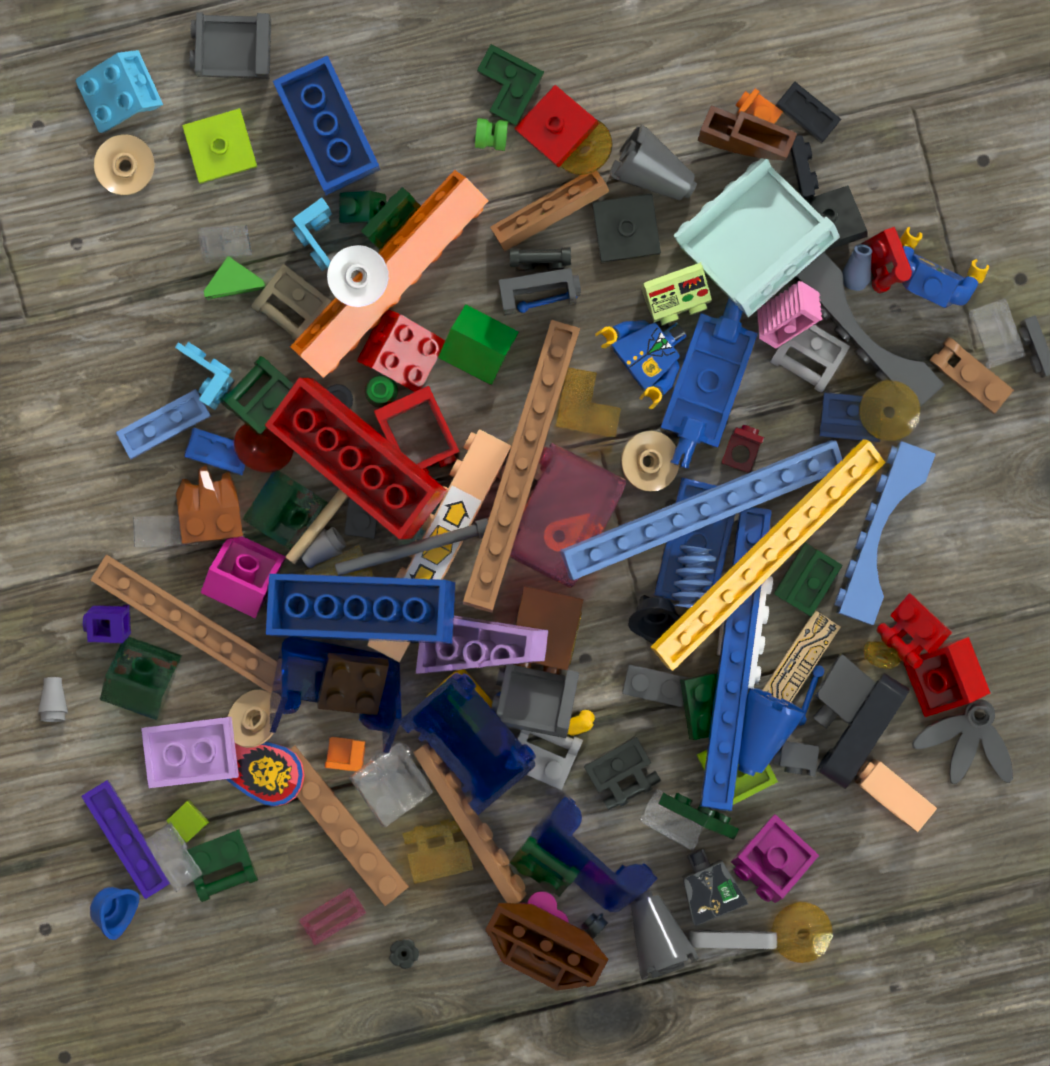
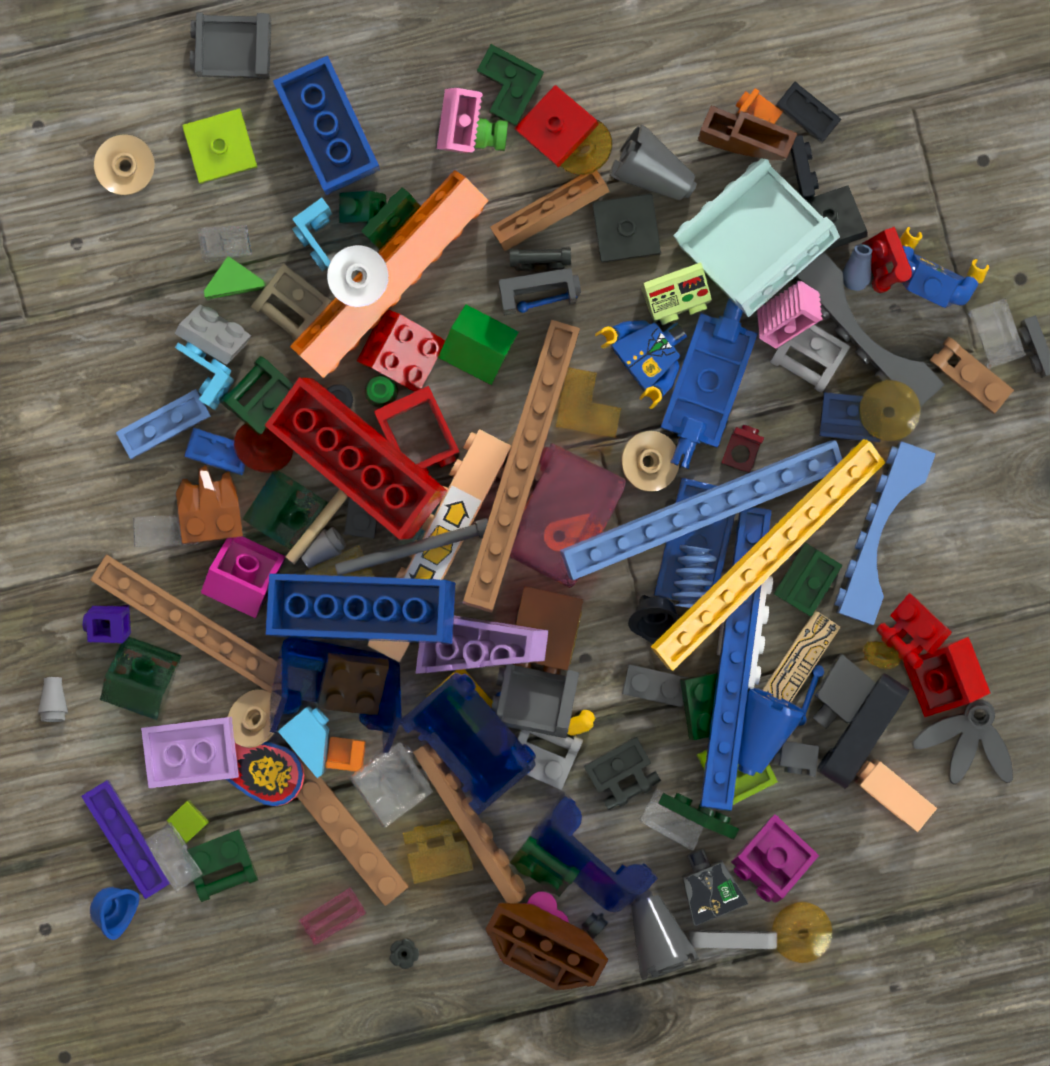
medium azure bracket [76,50,163,133] -> none
none -> light grey plate [174,305,251,365]
none -> medium azure slope [278,706,330,778]
none -> bright pink brick [437,88,483,153]

